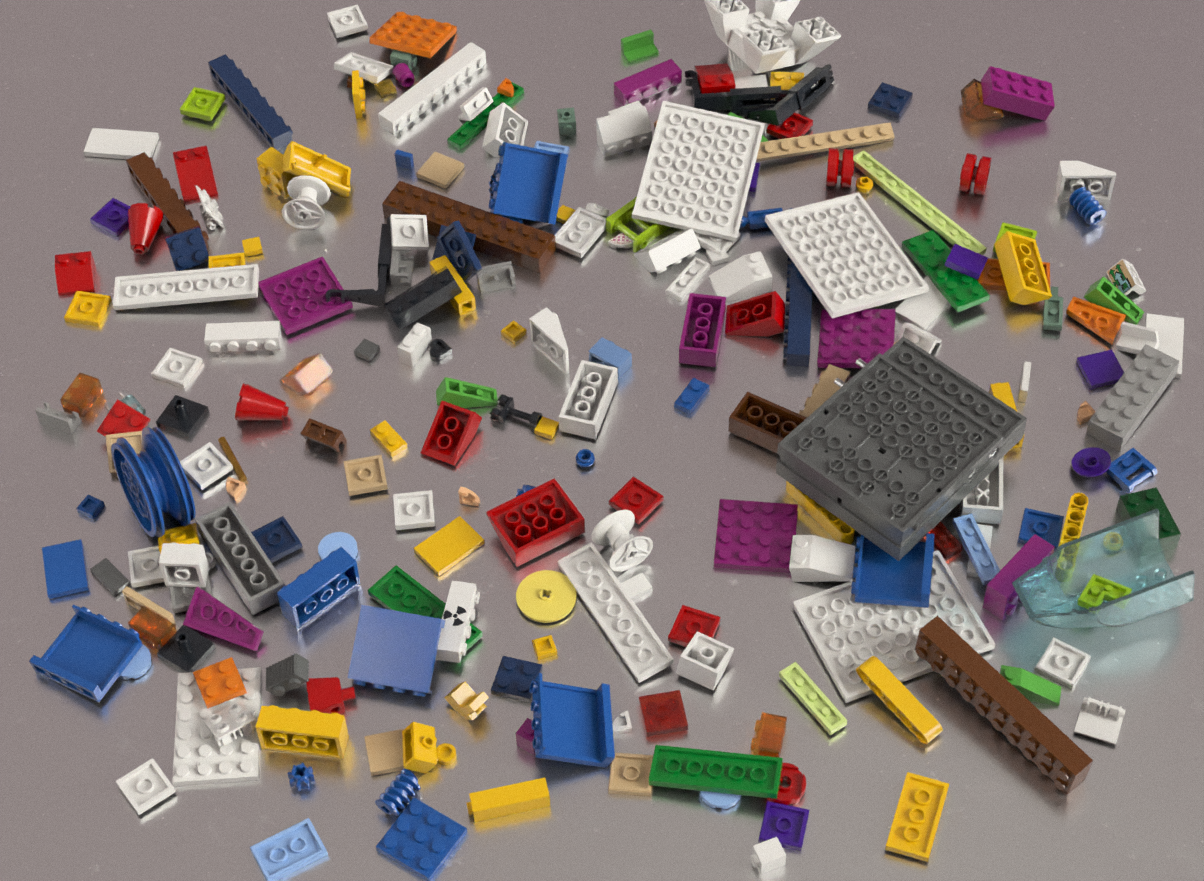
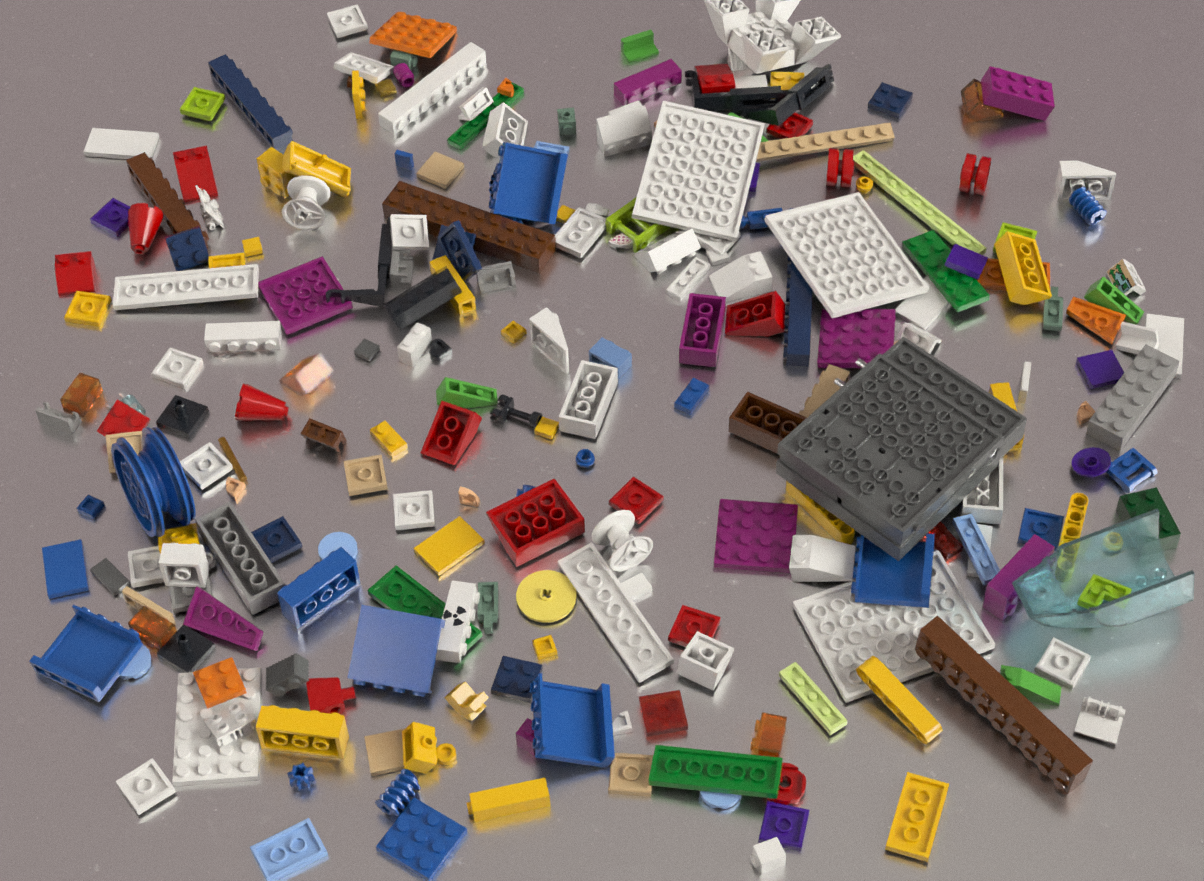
none -> sand green hinge [478,582,498,634]

